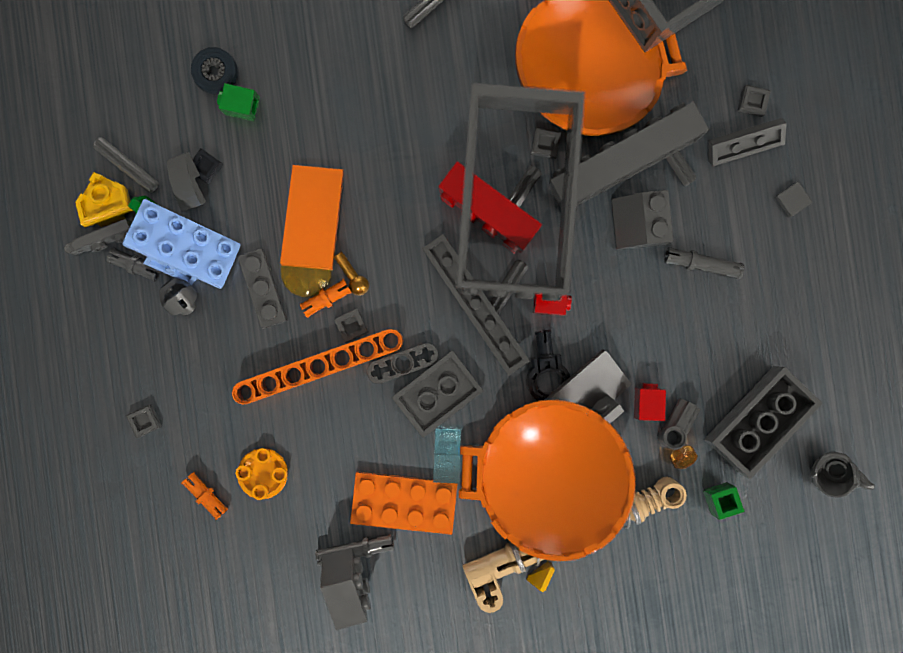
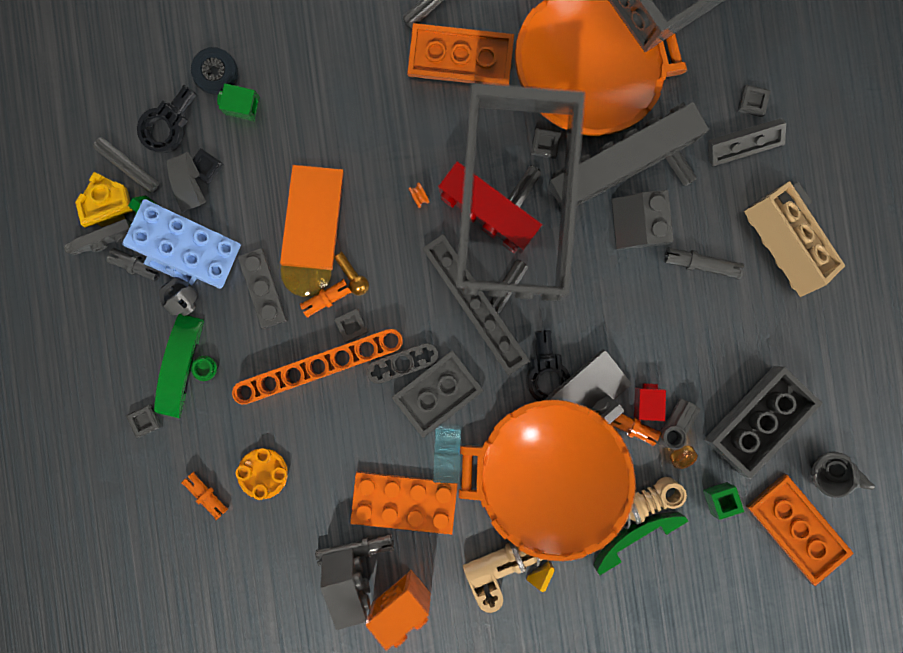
red brick [533,294,572,316] -> none
none -> black pin [137,85,198,153]
none -> green slope [154,314,204,418]
none -> green plate [191,356,218,381]
none -> orange brick [365,570,431,651]
none -> orange plate [407,23,514,86]
none -> orange bush [408,182,430,208]
none -> green slope [593,512,689,575]
none -> orange pin [610,414,661,446]
none -> tan slope [744,181,845,297]
none -> orange tile [746,474,854,586]

